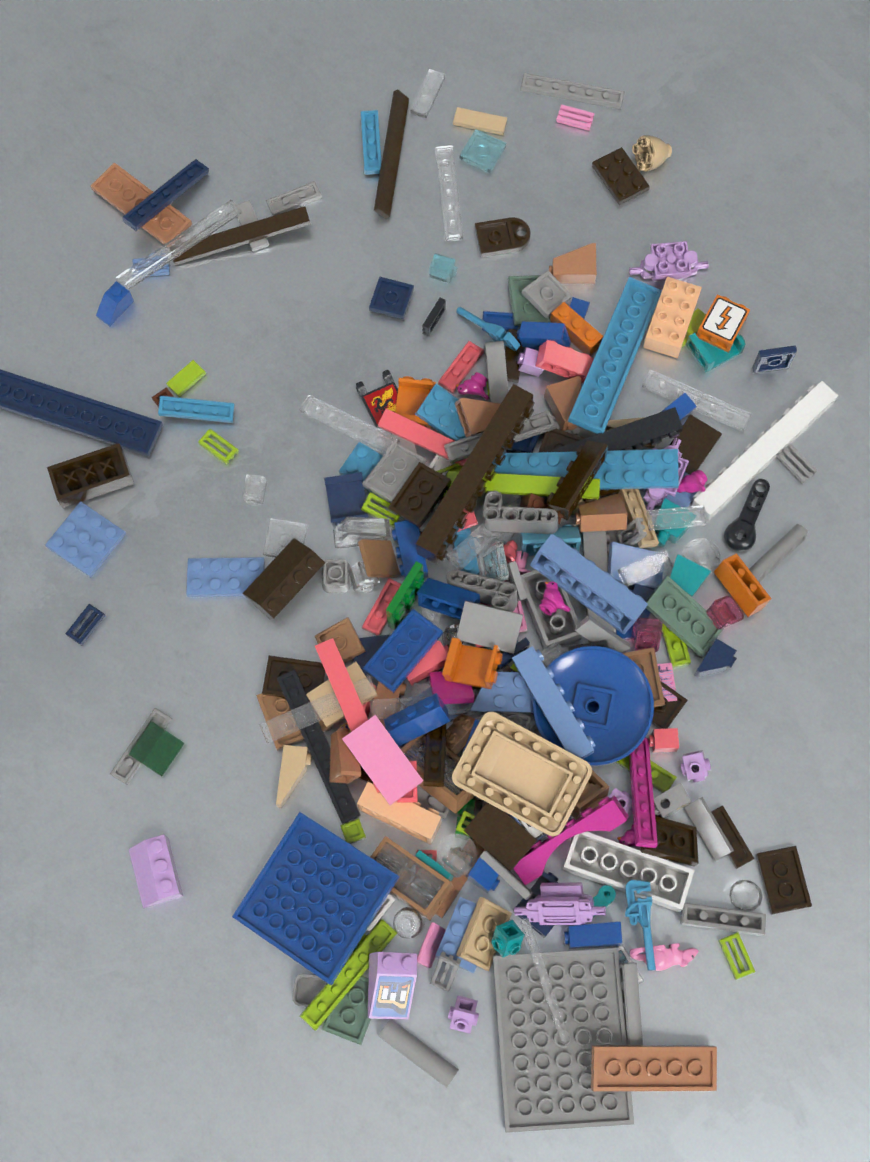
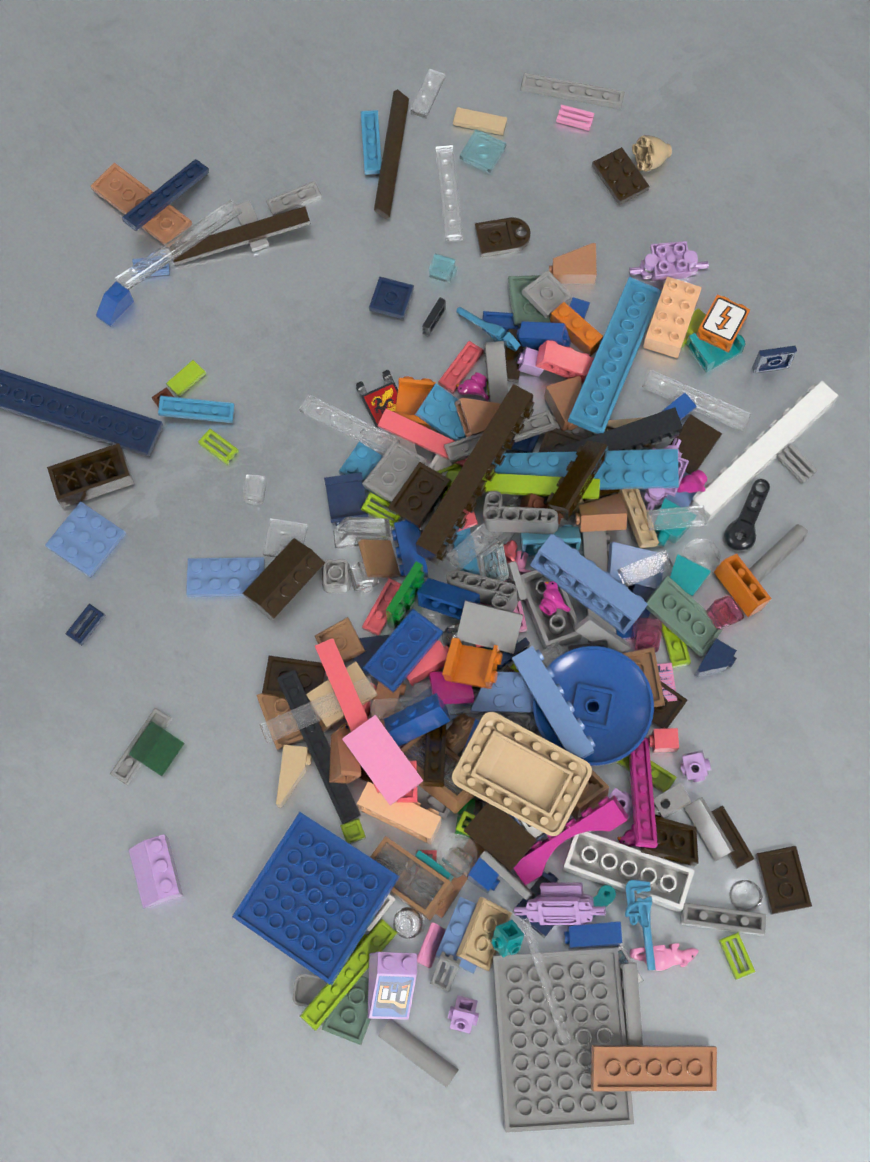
light grey tile [616,518,647,546] -> none

